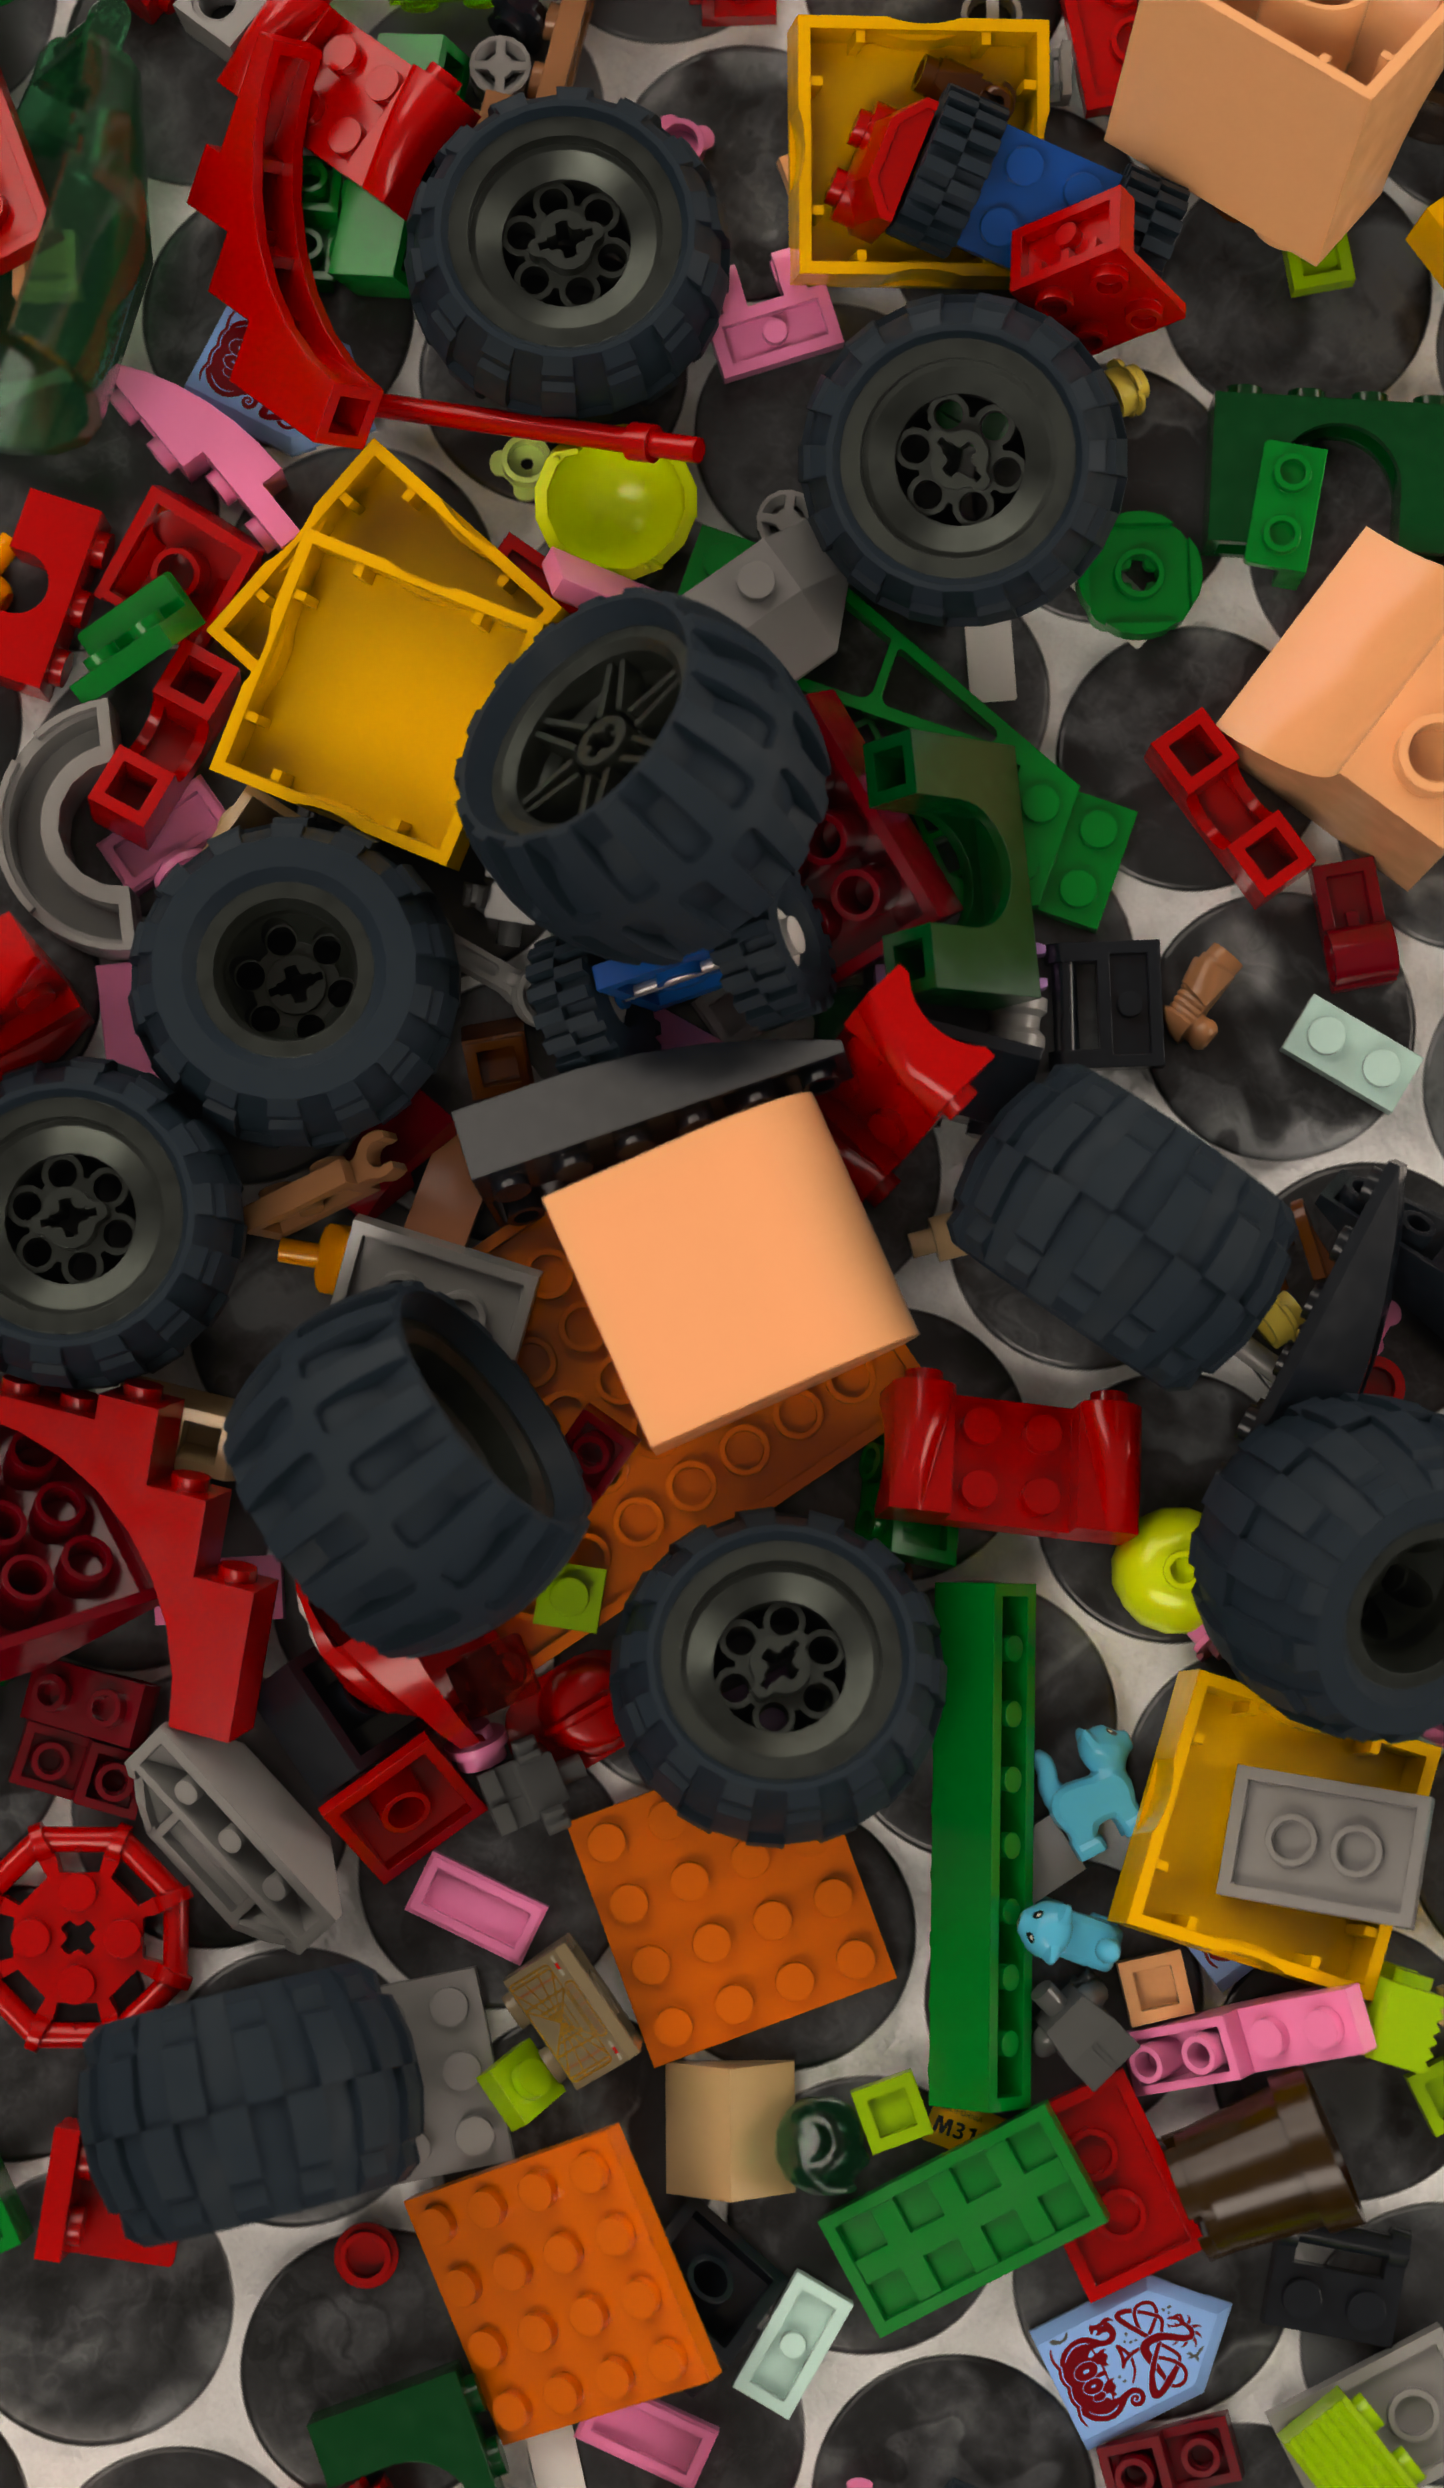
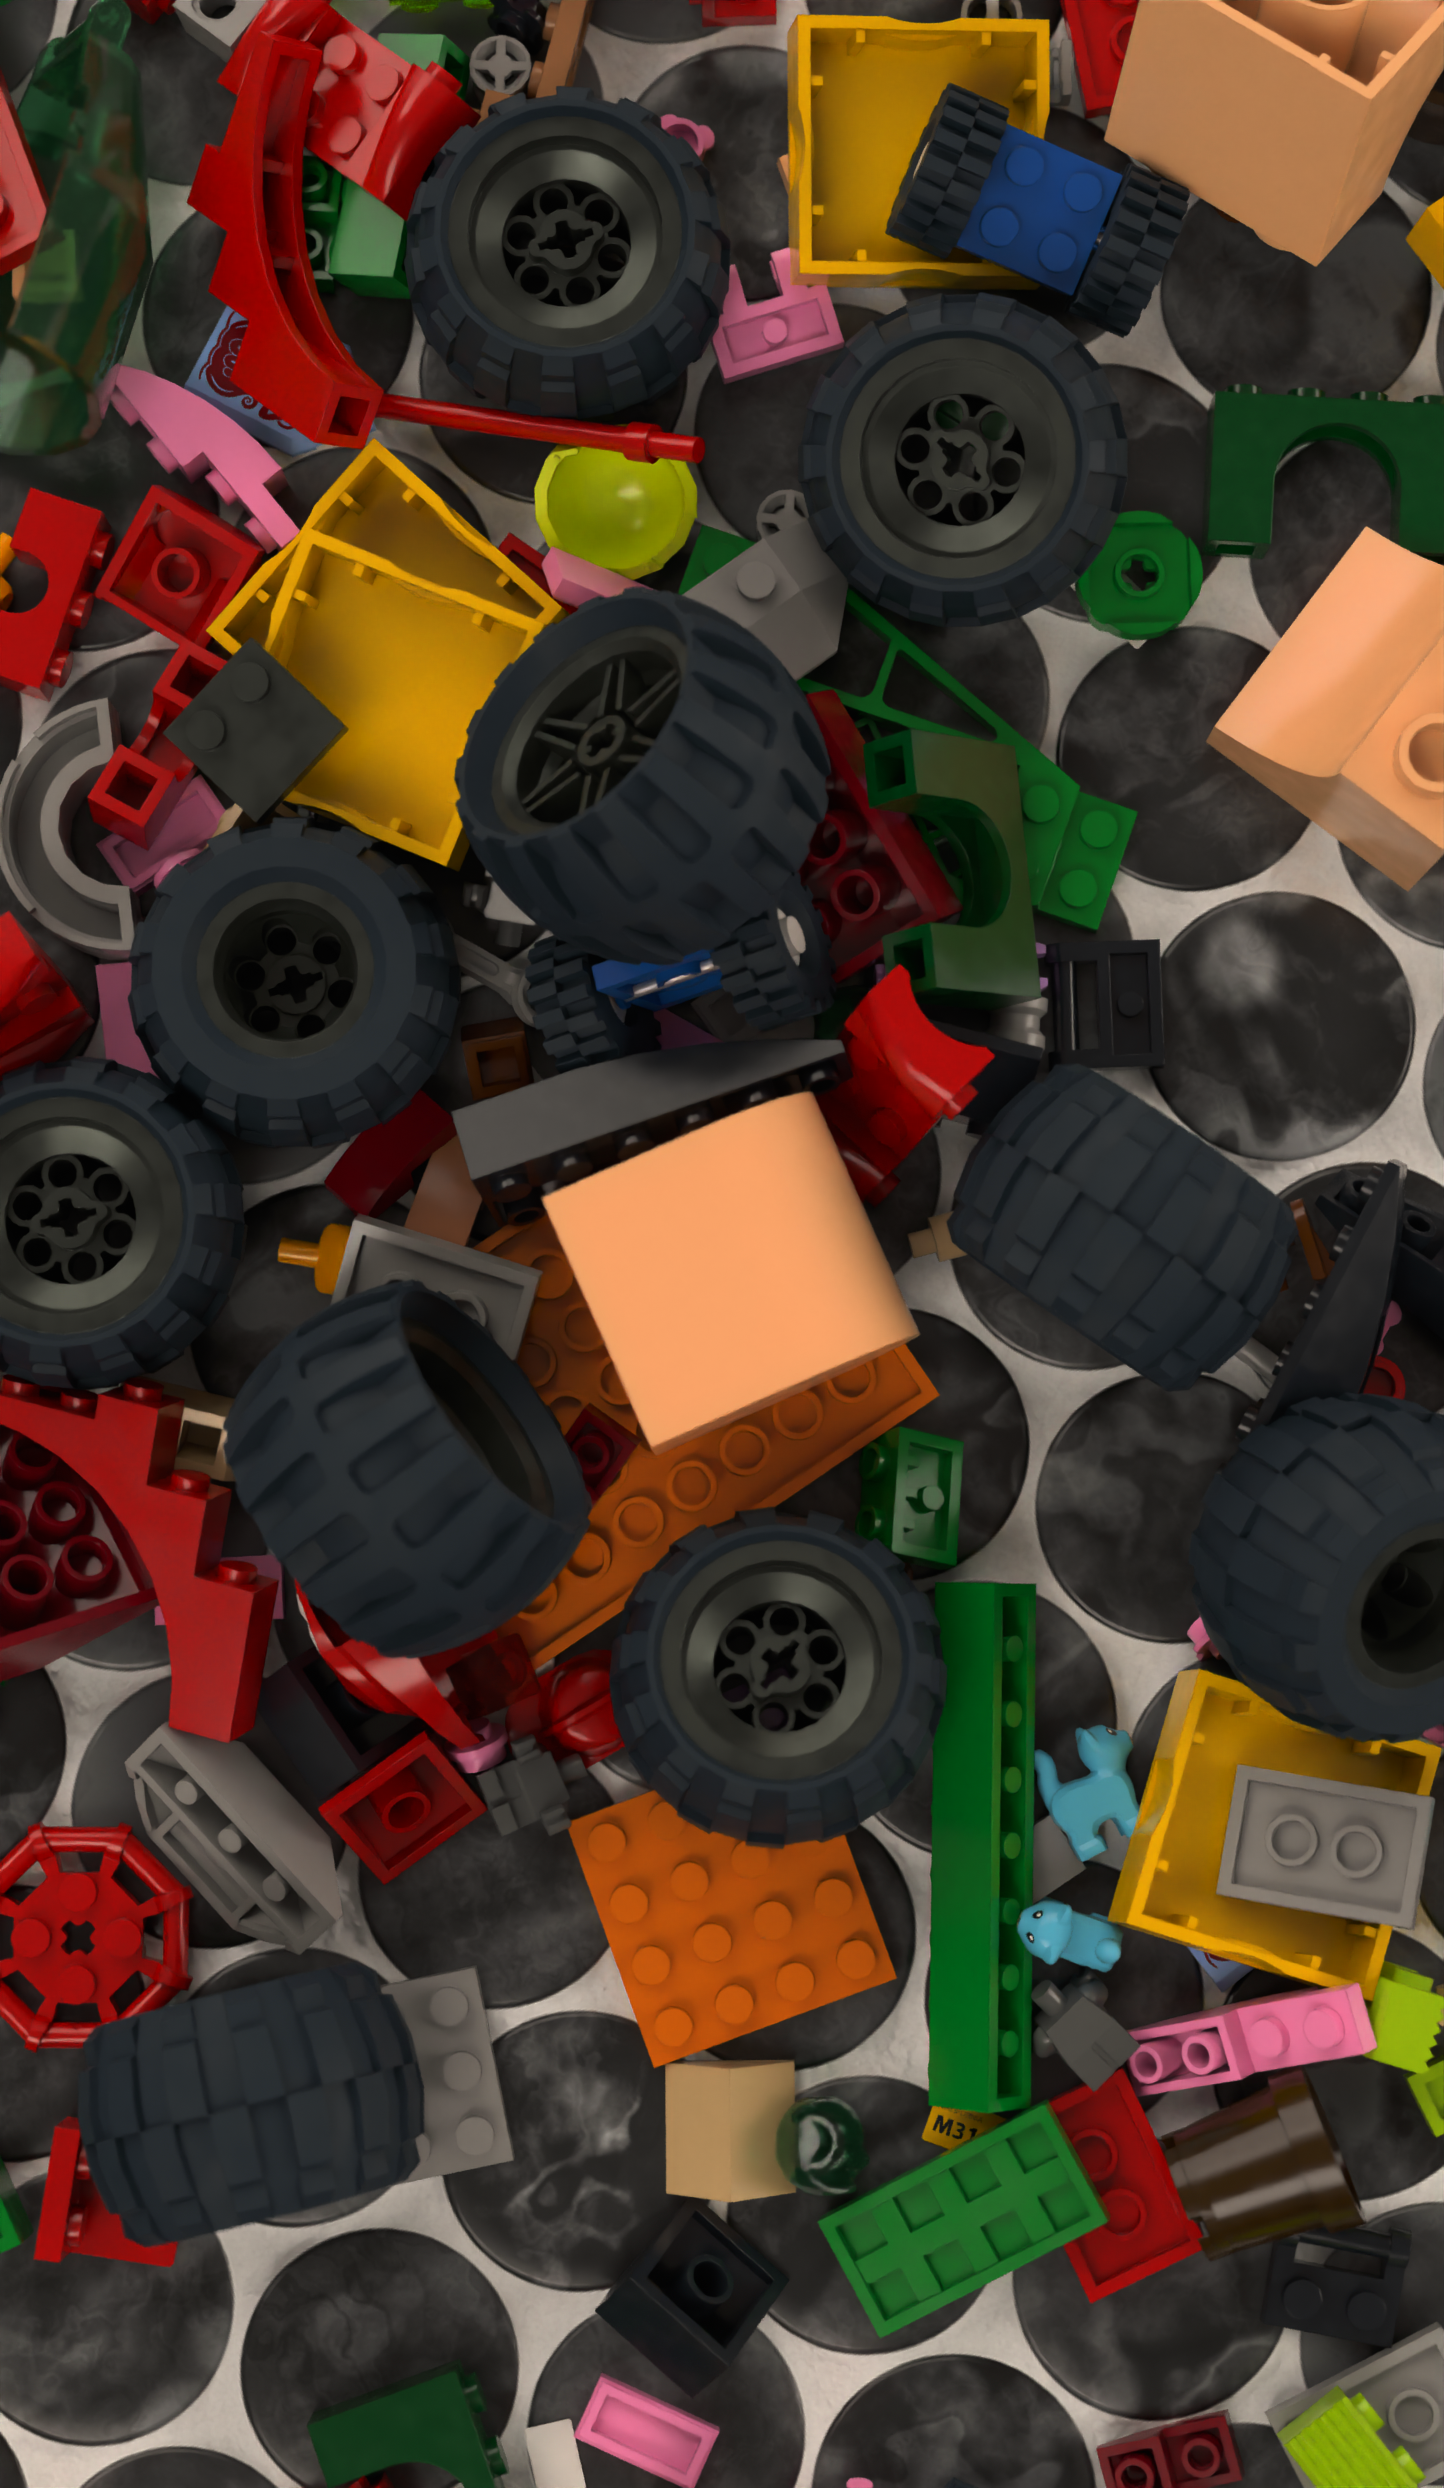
dark red slope [7,1719,139,1821] -> none
dark red plate [20,1659,162,1749] -> none
green bracket [69,572,206,704] -> none
medium nougat plate [243,1130,407,1240] -> none
red plate [334,2221,399,2289] -> none
orange plate [403,2122,722,2446] -> none
bright pink tile [404,1850,549,1966] -> none
lime plate [476,2037,566,2132] -> none
yellowish green plate [489,437,551,502] -> none
dark tan slope [501,1931,643,2090] -> none
lime plate [533,1563,608,1634] -> none
light aqua plate [732,2268,854,2420] -> none
red slope [823,97,939,244] -> none
lime plate [850,2068,934,2155] -> none
red piece [874,1367,1142,1546] -> none
reddish brown arm [911,54,1016,122] -> none
white sticker [964,620,1017,703] -> none
red bracket [1010,184,1186,355] -> none
light blue tile [1029,2275,1232,2451] -> none
light yellow plate [1104,359,1150,418] -> none
neon yellow cylinder [1111,1507,1203,1634] -> none
light nougat plate [1115,1947,1195,2027] -> none
red arch [1143,707,1317,910] -> none
medium nougat arm [1163,942,1243,1050] -> none
green bracket [1243,439,1328,591] -> none
light yellow plate [1257,1290,1306,1349] -> none
light aqua plate [1279,994,1424,1115] -> none
lime plate [1282,233,1356,298] -> none
dark red plate [1308,856,1400,994] -> none
none -> pearl dark grey plate [163,637,349,824]

